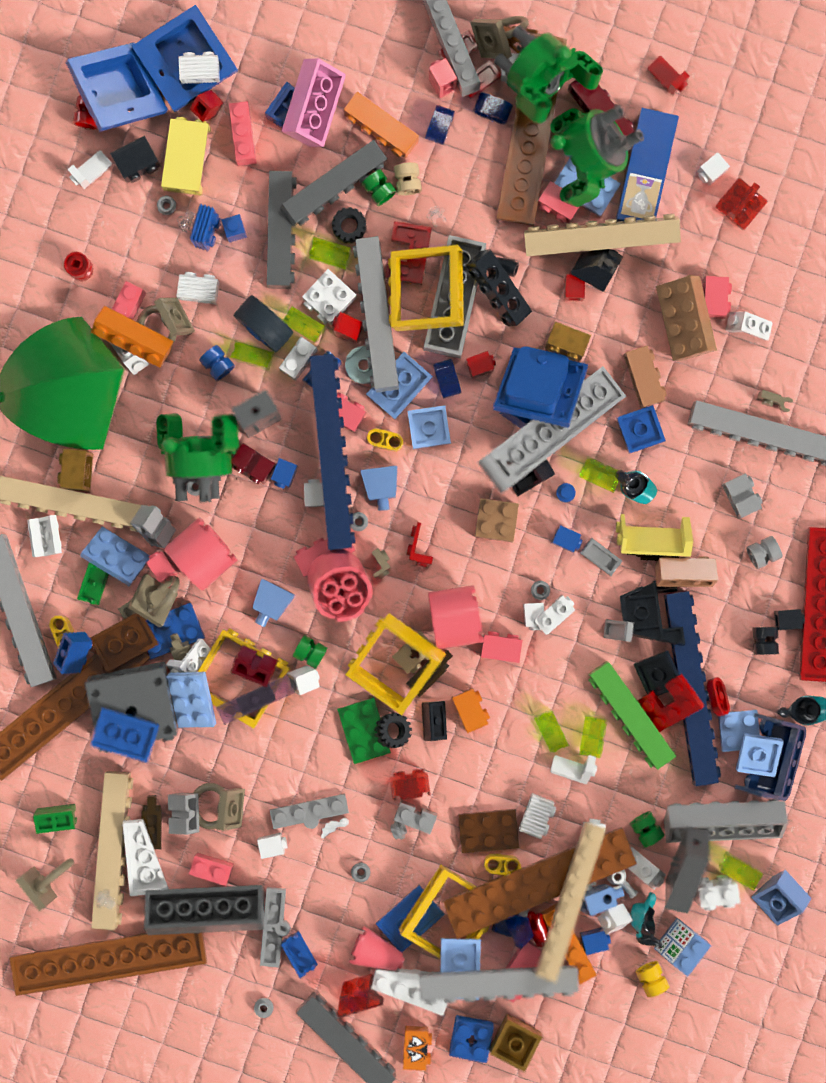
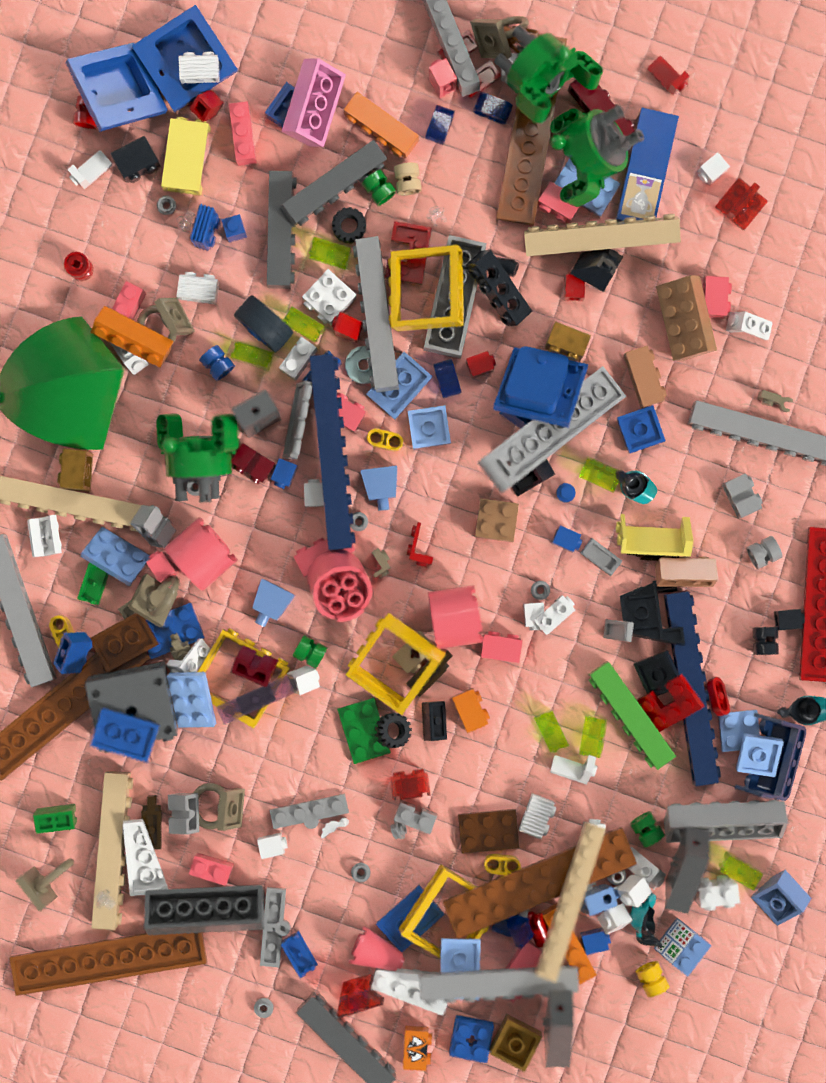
none -> light grey hinge [282,381,312,460]
none -> dark grey brick [543,990,575,1067]
none -> white brick [617,874,652,908]

